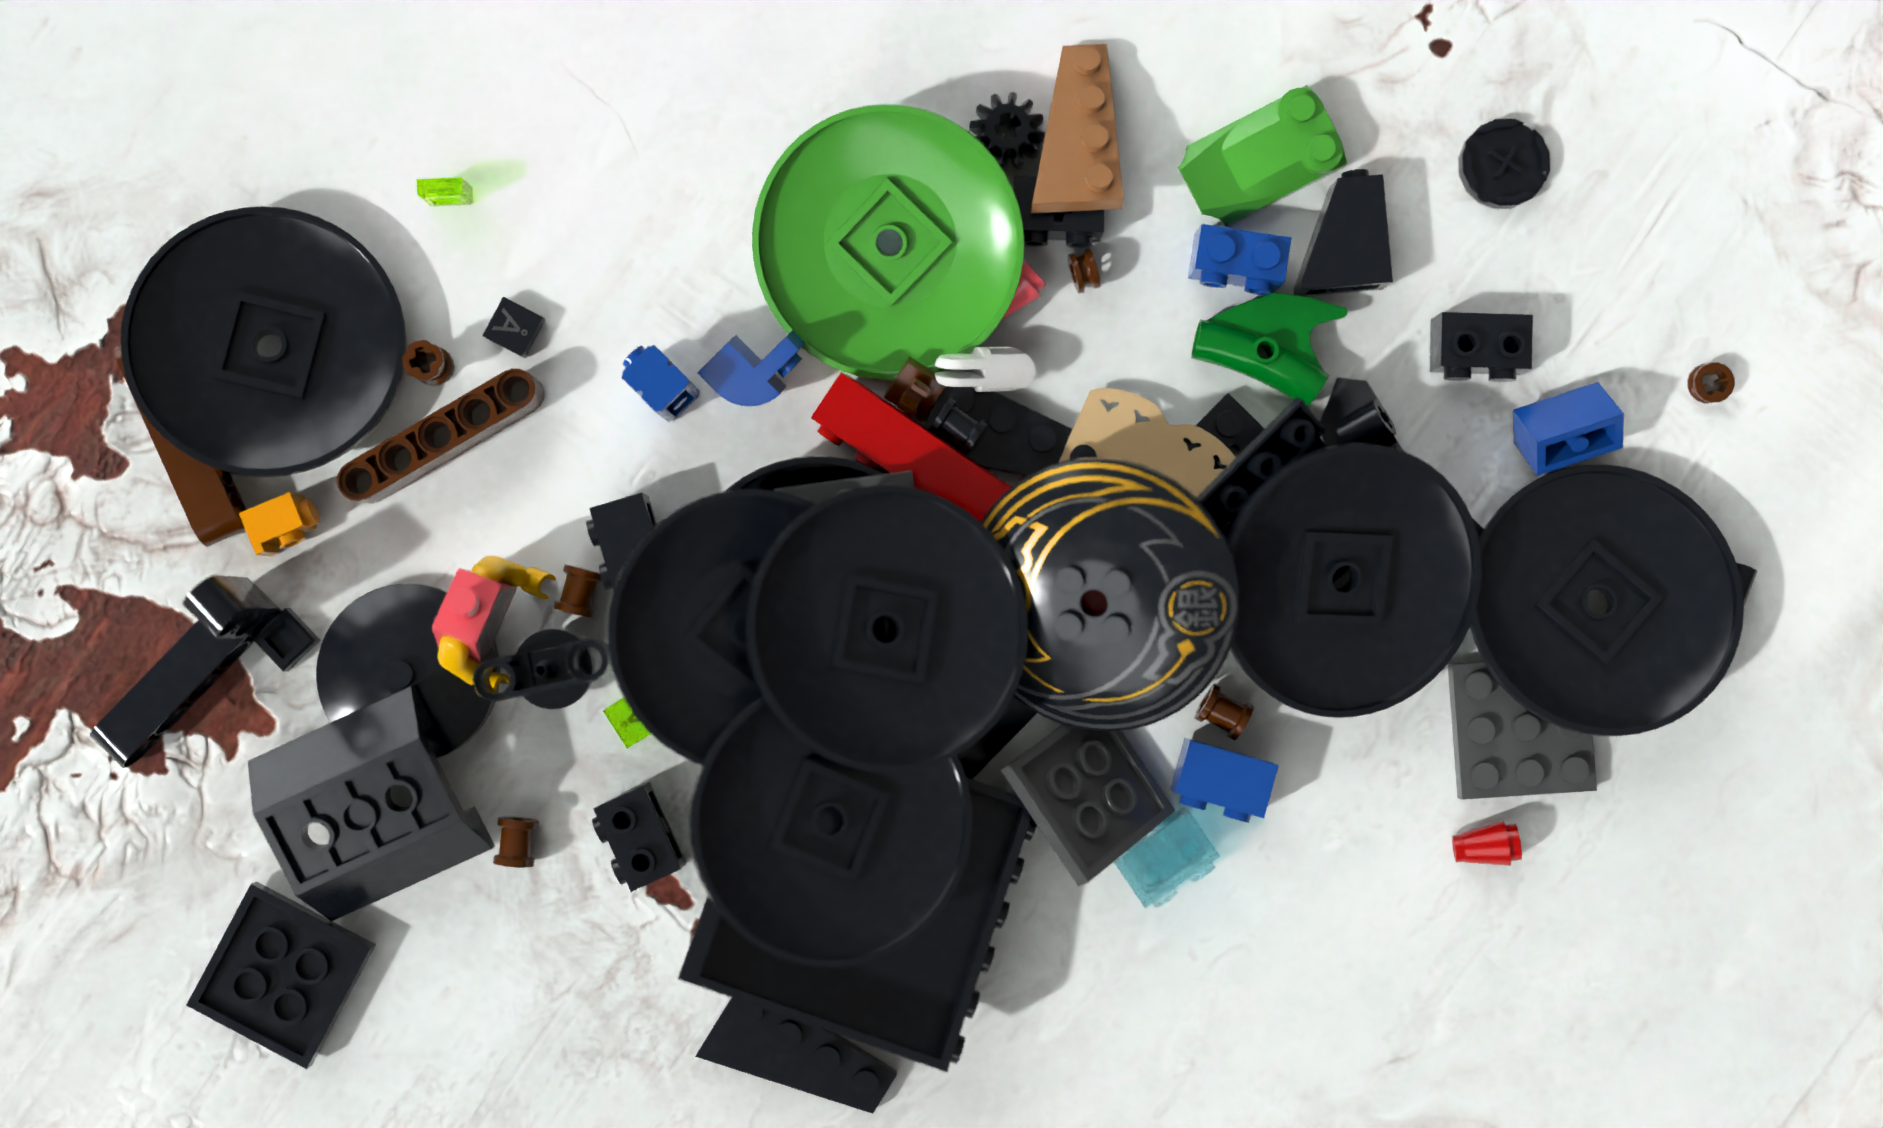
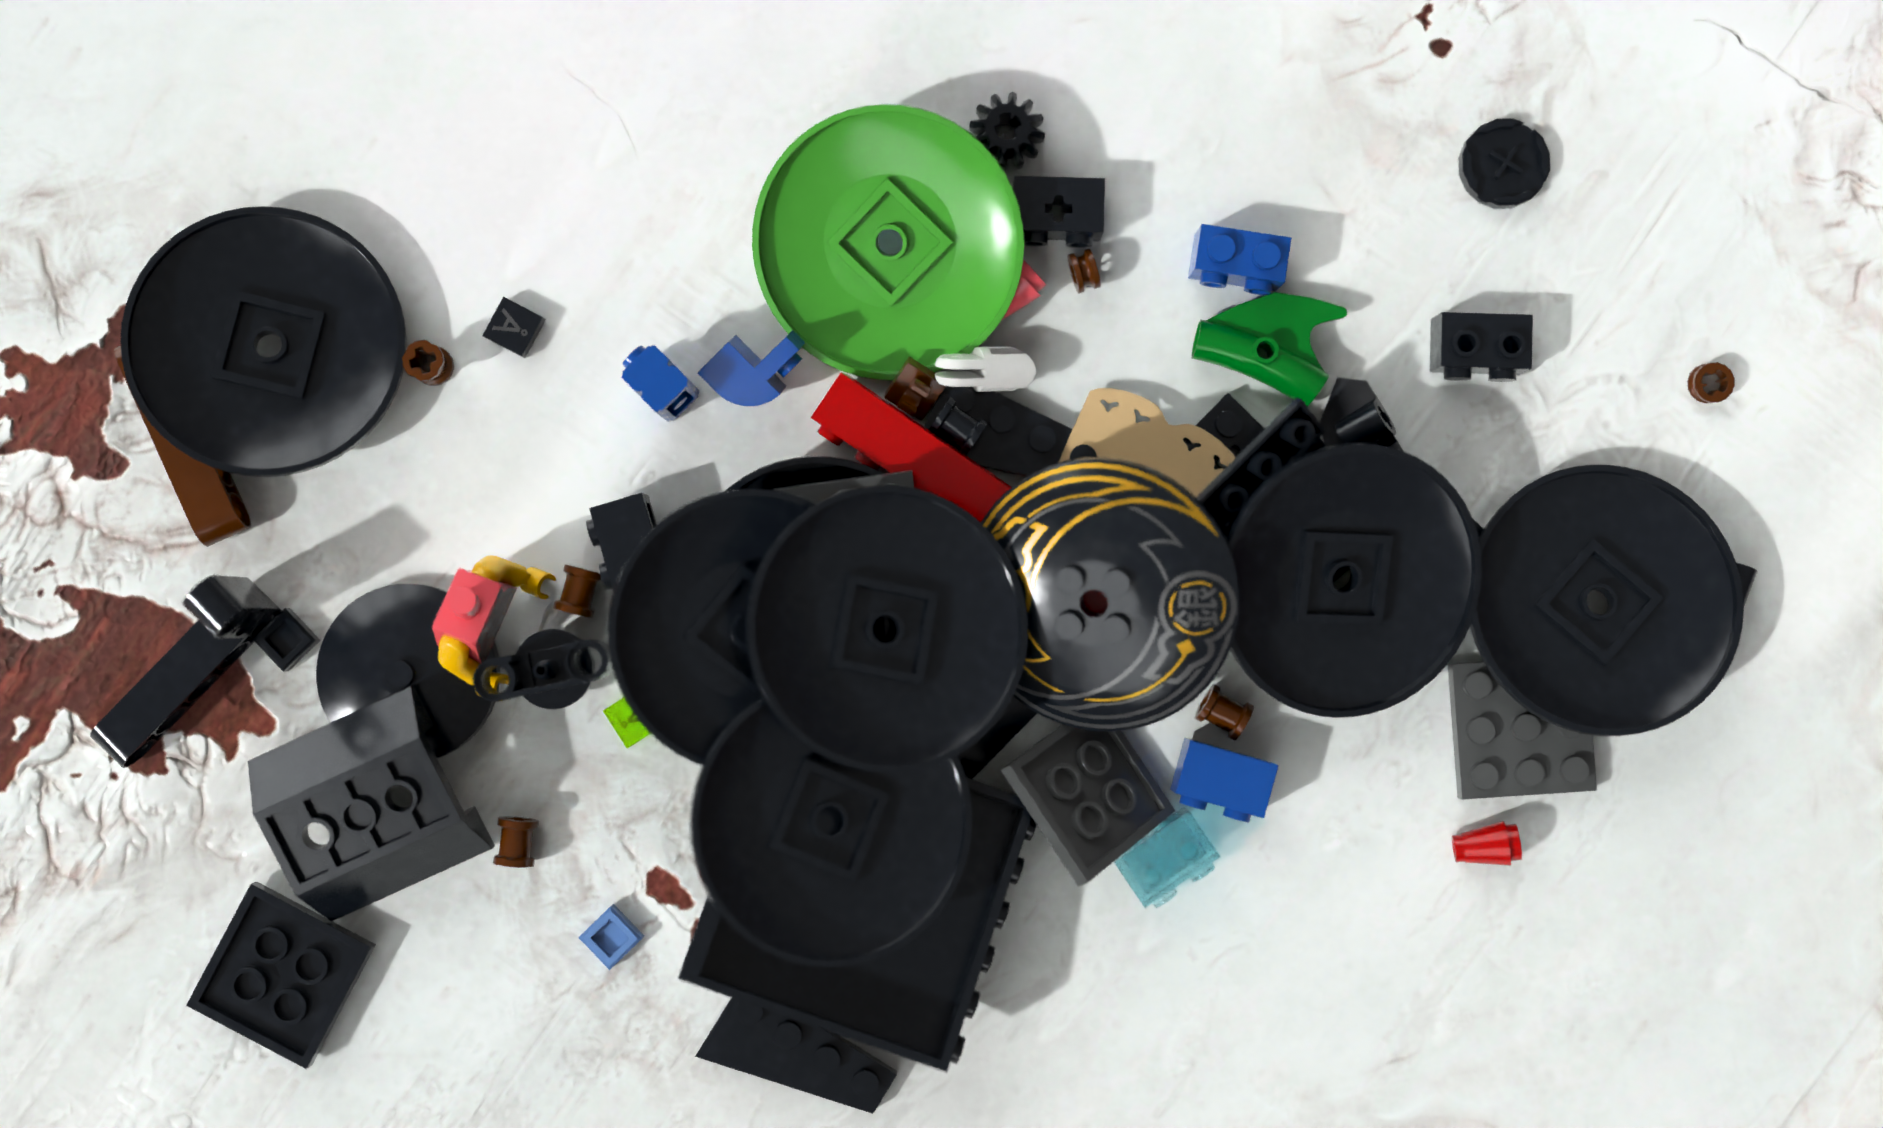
light orange brick [239,492,320,557] -> none
reddish brown beam [337,368,544,504] -> none
clear neon green tile [416,177,473,206] -> none
black brick [592,782,687,892] -> none
medium nougat wing [1031,44,1124,213] -> none
bright green slope [1178,85,1347,227] -> none
black slope [1293,169,1393,296] -> none
blue brick [1513,382,1624,476] -> none
none -> medium blue tile [578,904,644,970]

